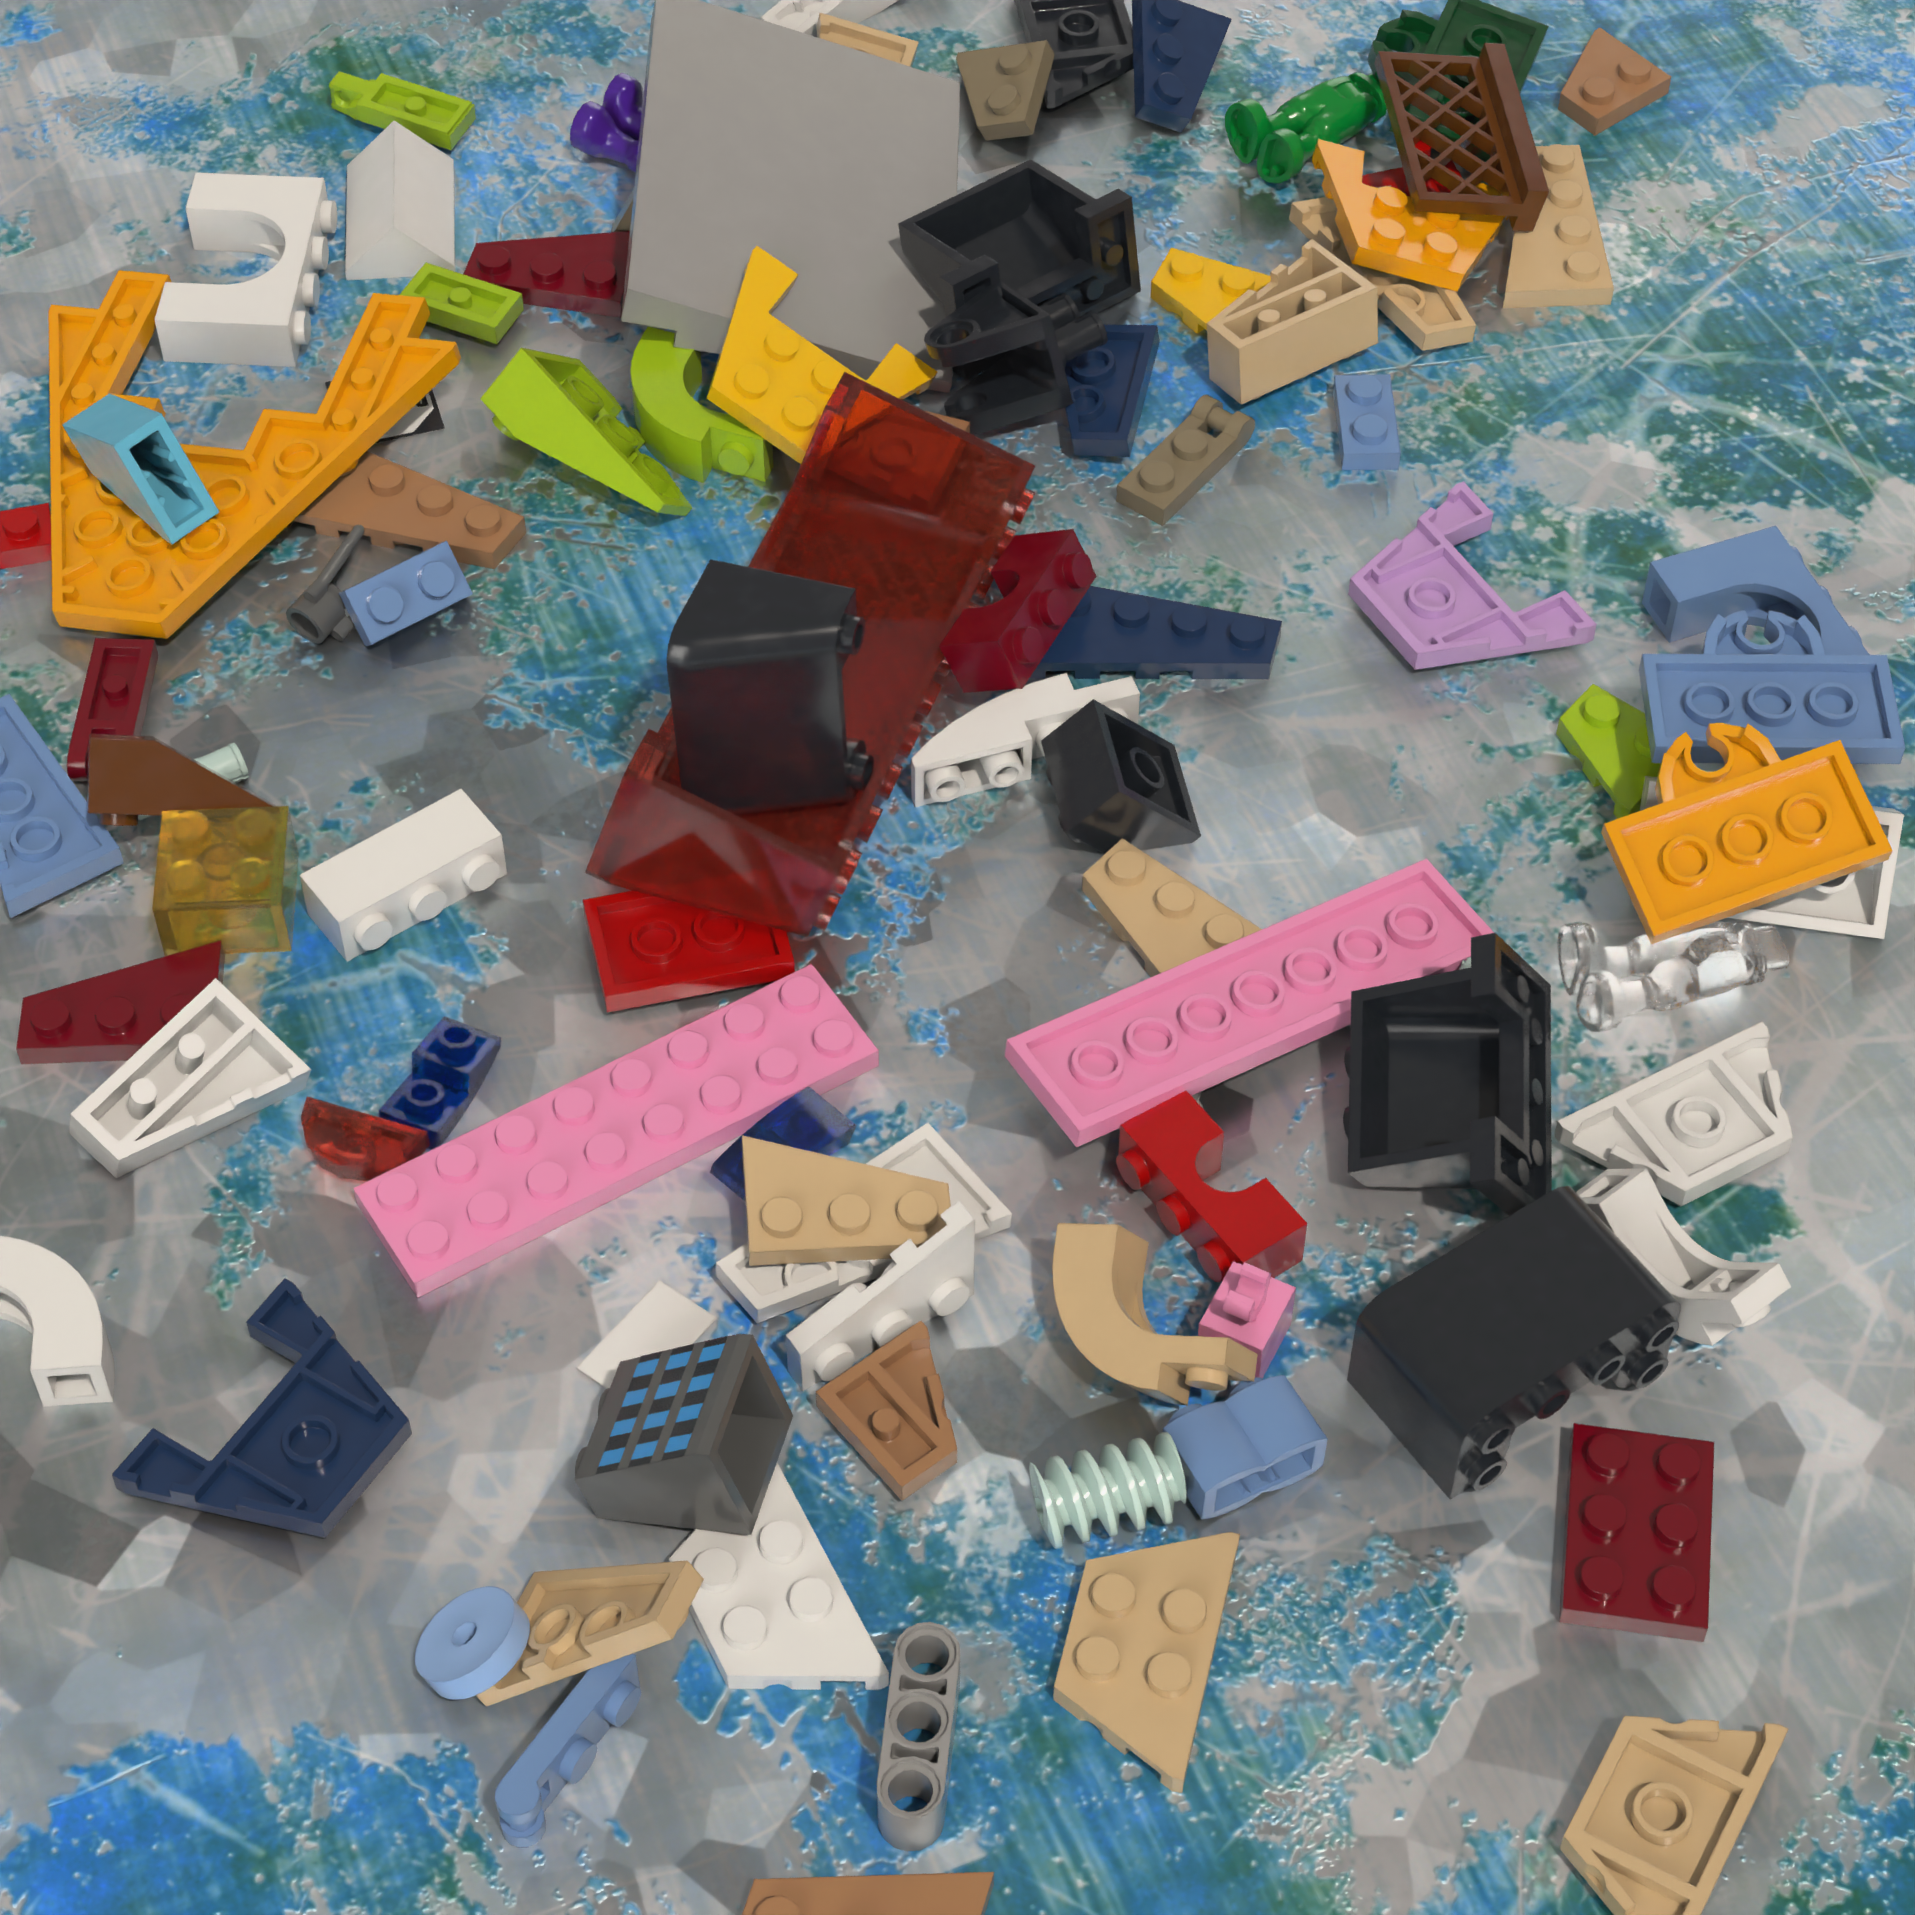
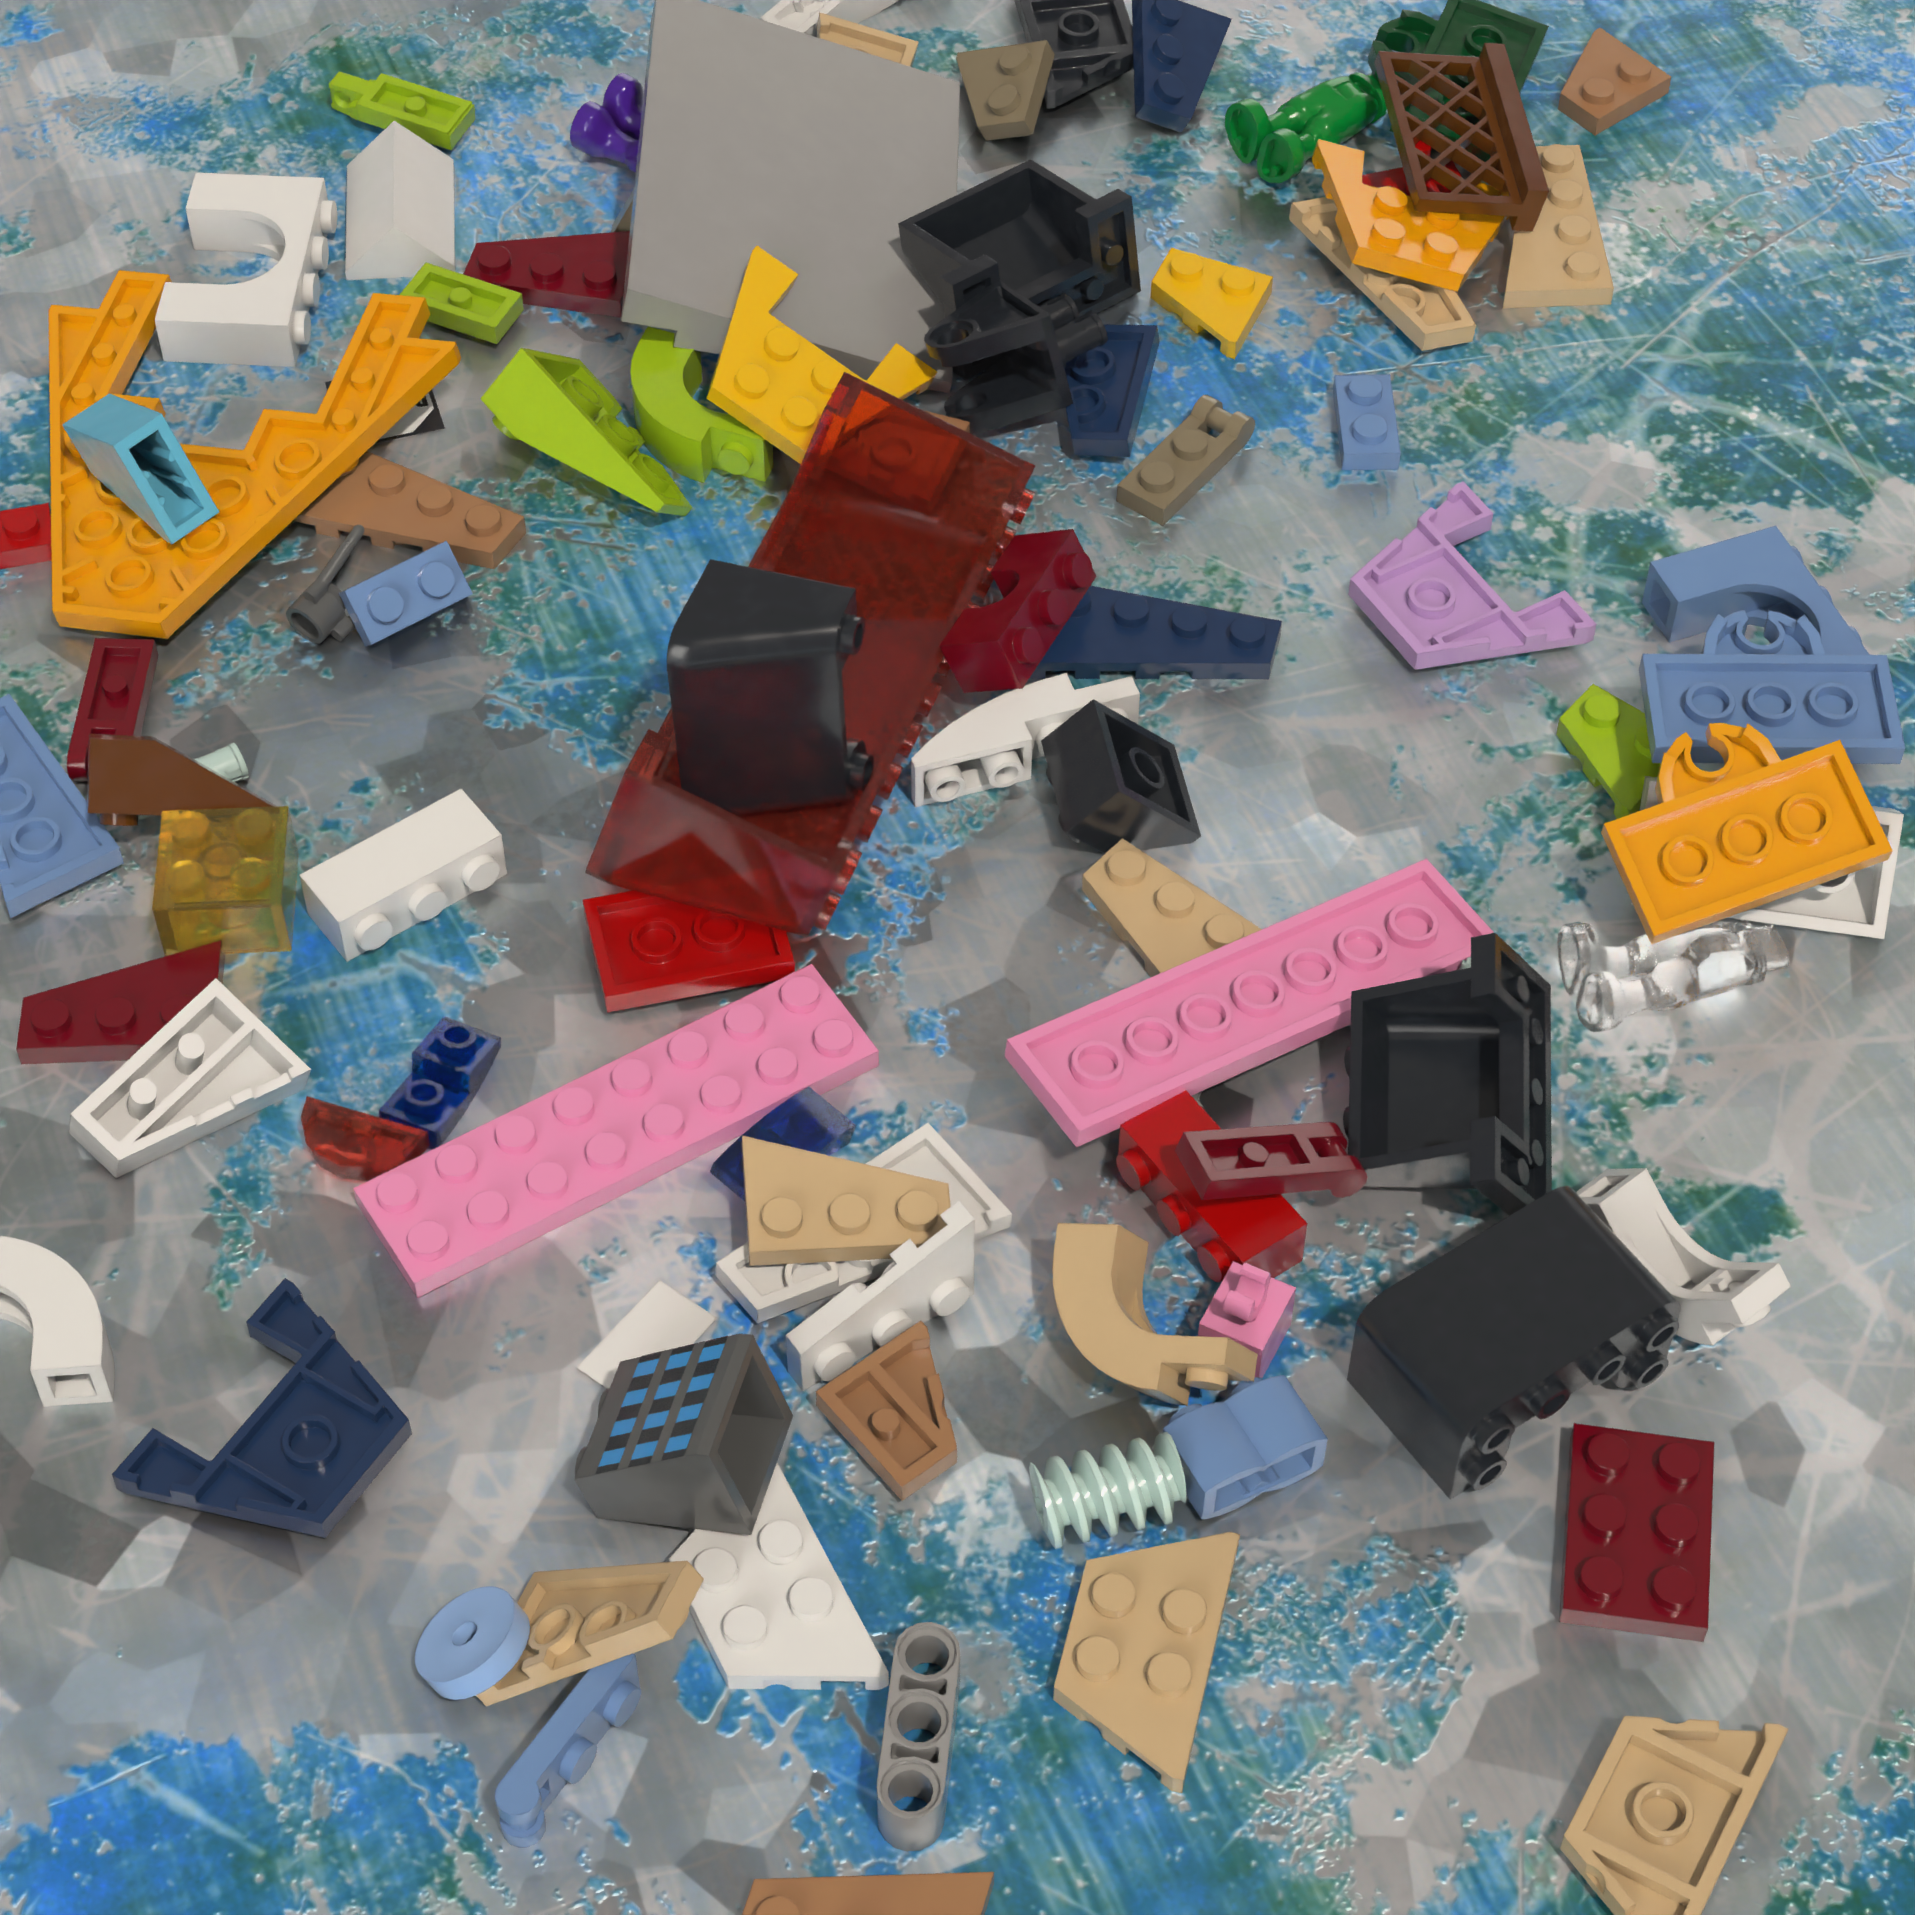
tan wedge [1207,239,1378,405] -> none
white wing [1554,1021,1793,1206] -> none
none -> dark red plate [1175,1122,1368,1200]

